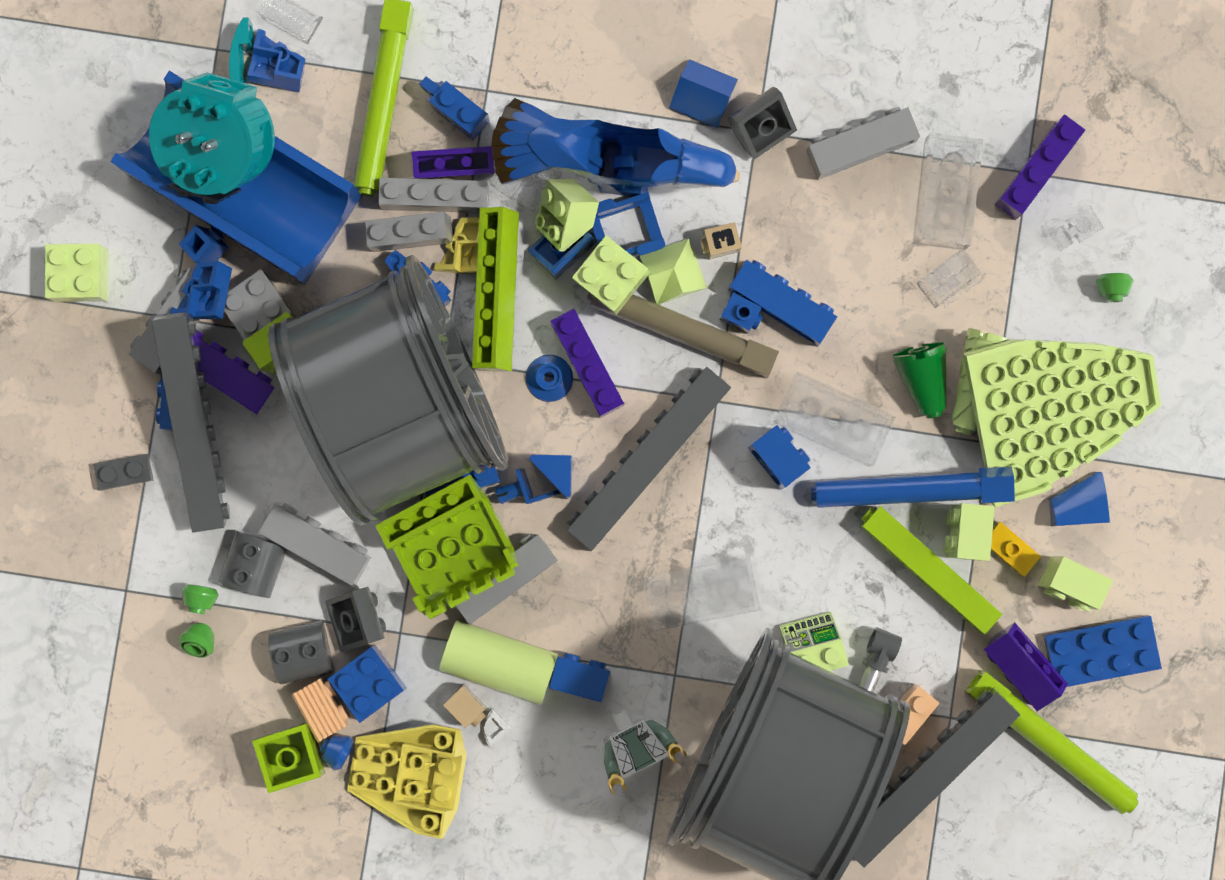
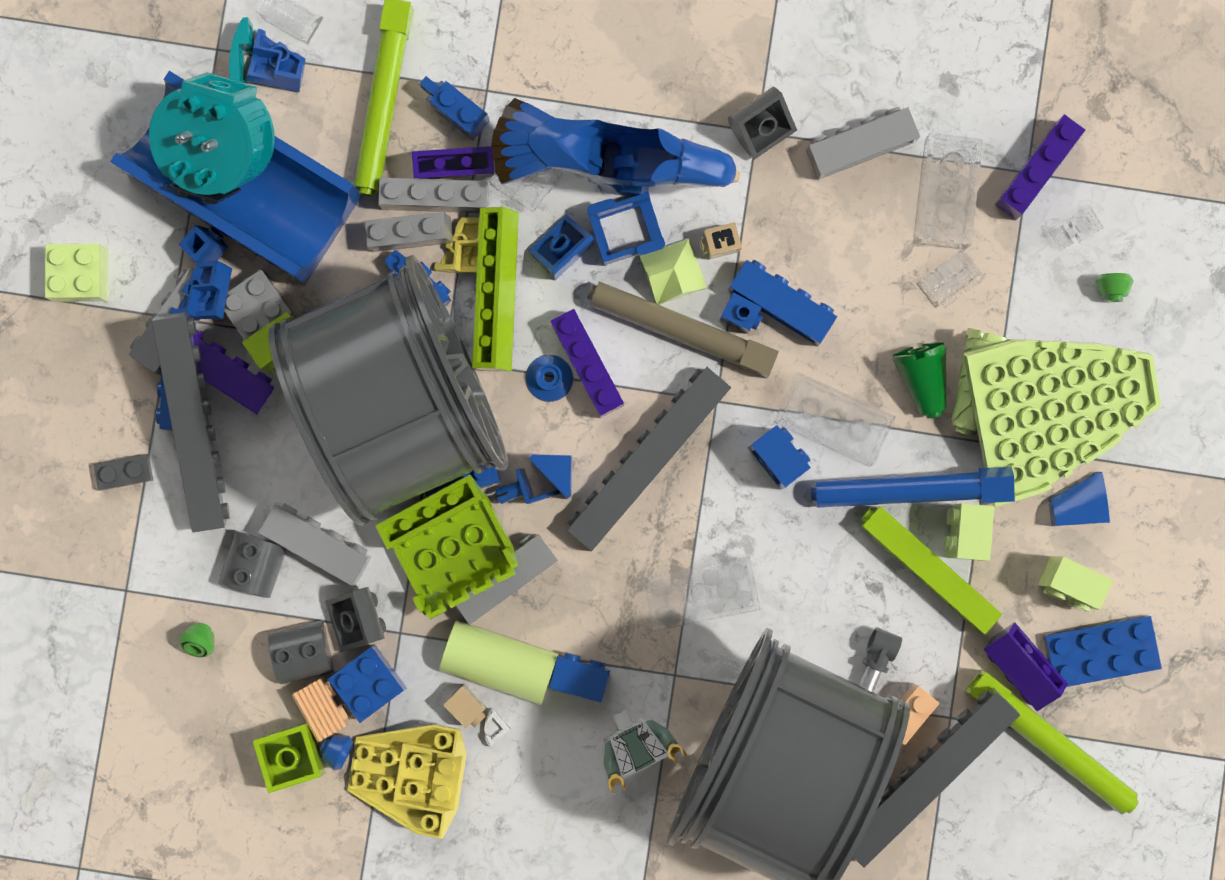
bright green cone [181,584,219,614] -> none
yellowish green slope [536,179,599,251] -> none
yellowish green brick [572,235,650,315] -> none
blue slope [669,59,738,128] -> none
slope [779,612,849,671] -> none
yellow plate [991,522,1041,577] -> none

